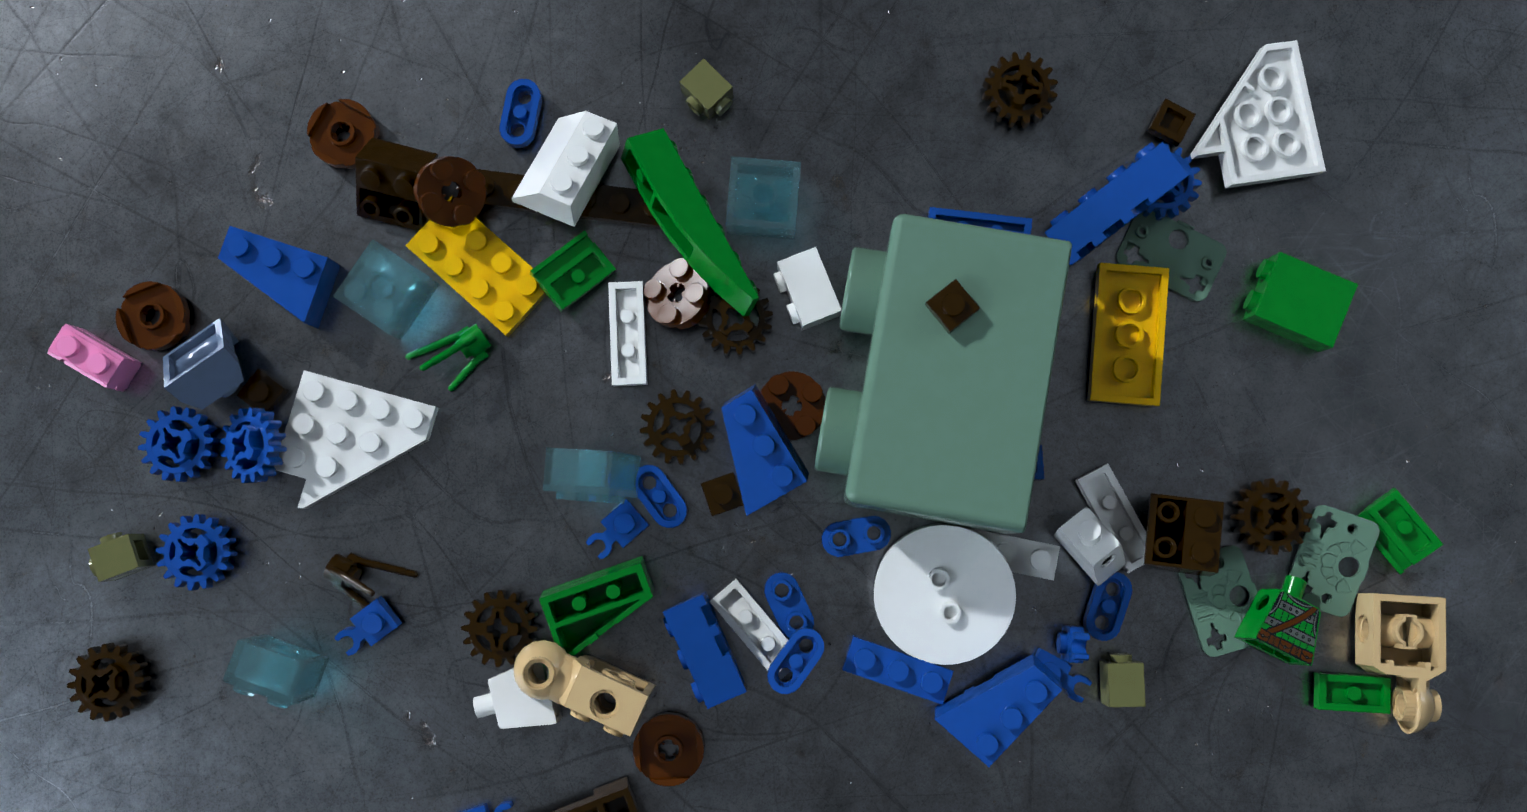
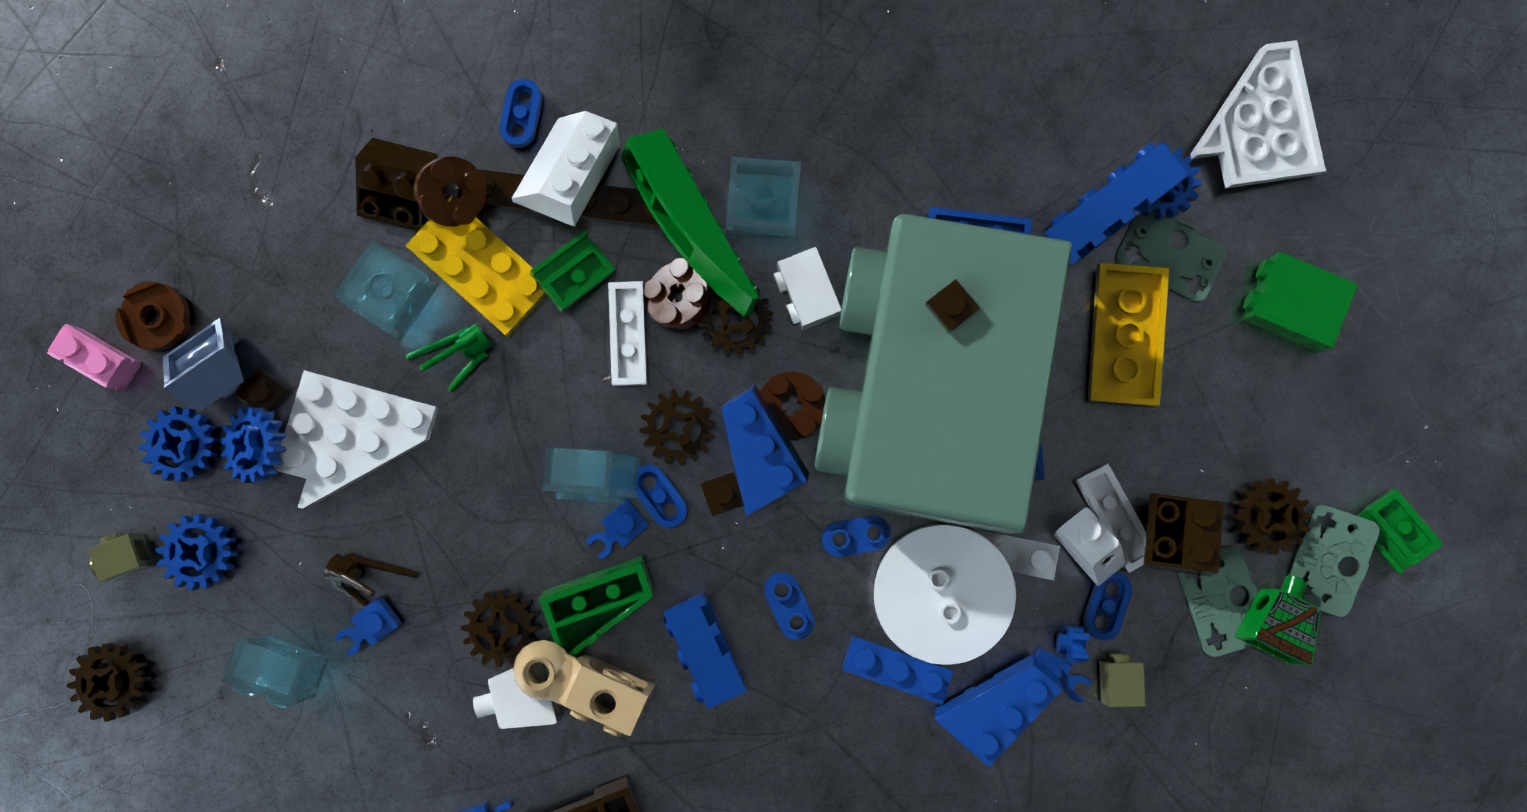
blue wedge [218,226,341,329] -> none
reddish brown plate [307,99,380,169] -> none
reddish brown plate [633,712,704,786] -> none
olive brick [679,58,734,120] -> none
white plate [709,578,791,680] -> none
blue plate [767,627,824,694] -> none
dark brown gear [982,52,1058,128] -> none
dark brown plate [1146,98,1196,147] -> none
green plate [1313,672,1391,714] -> none
tan brick [1355,593,1446,734] -> none

